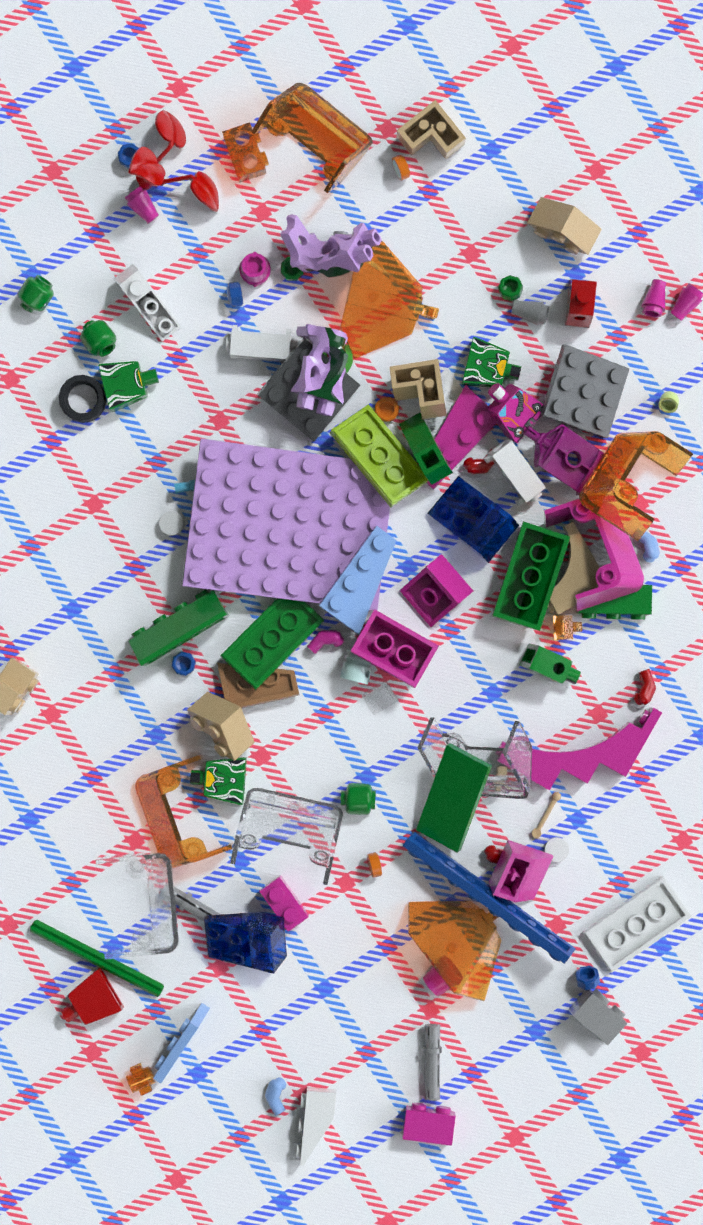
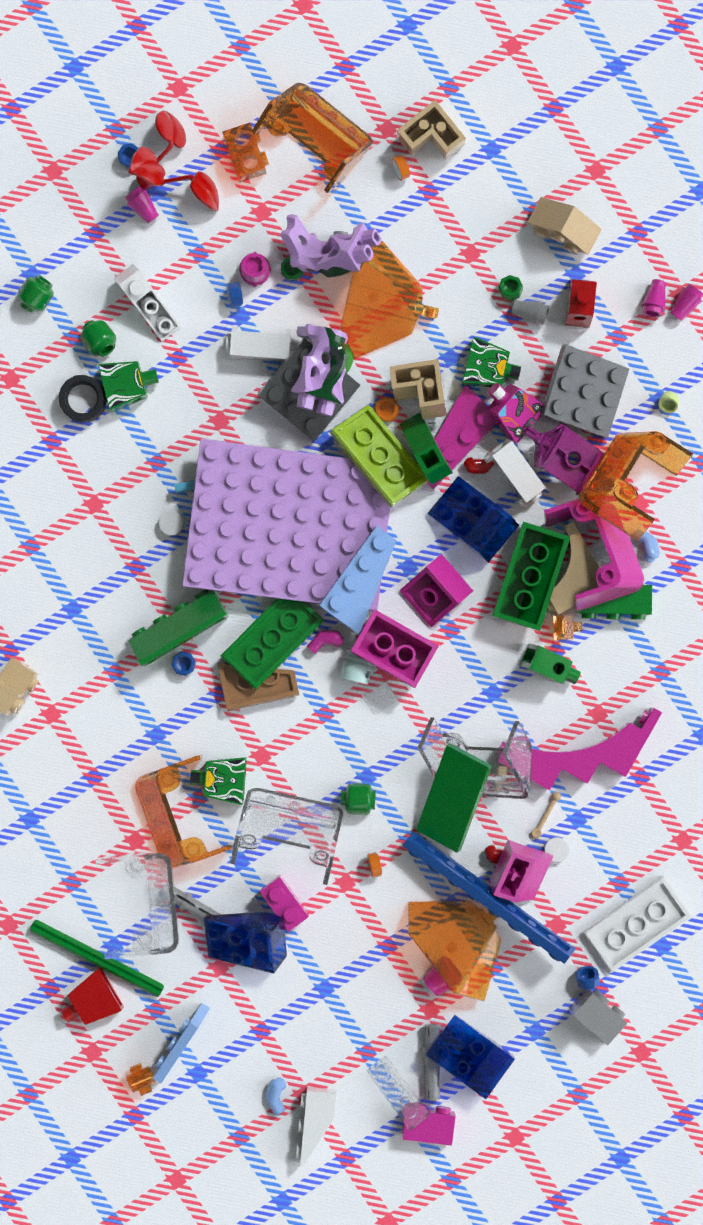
tan brick [187,691,255,761] -> none
red arm [634,669,656,705] -> none
none -> clear plate [366,1055,430,1130]
none -> clear blue slope [425,1014,515,1099]

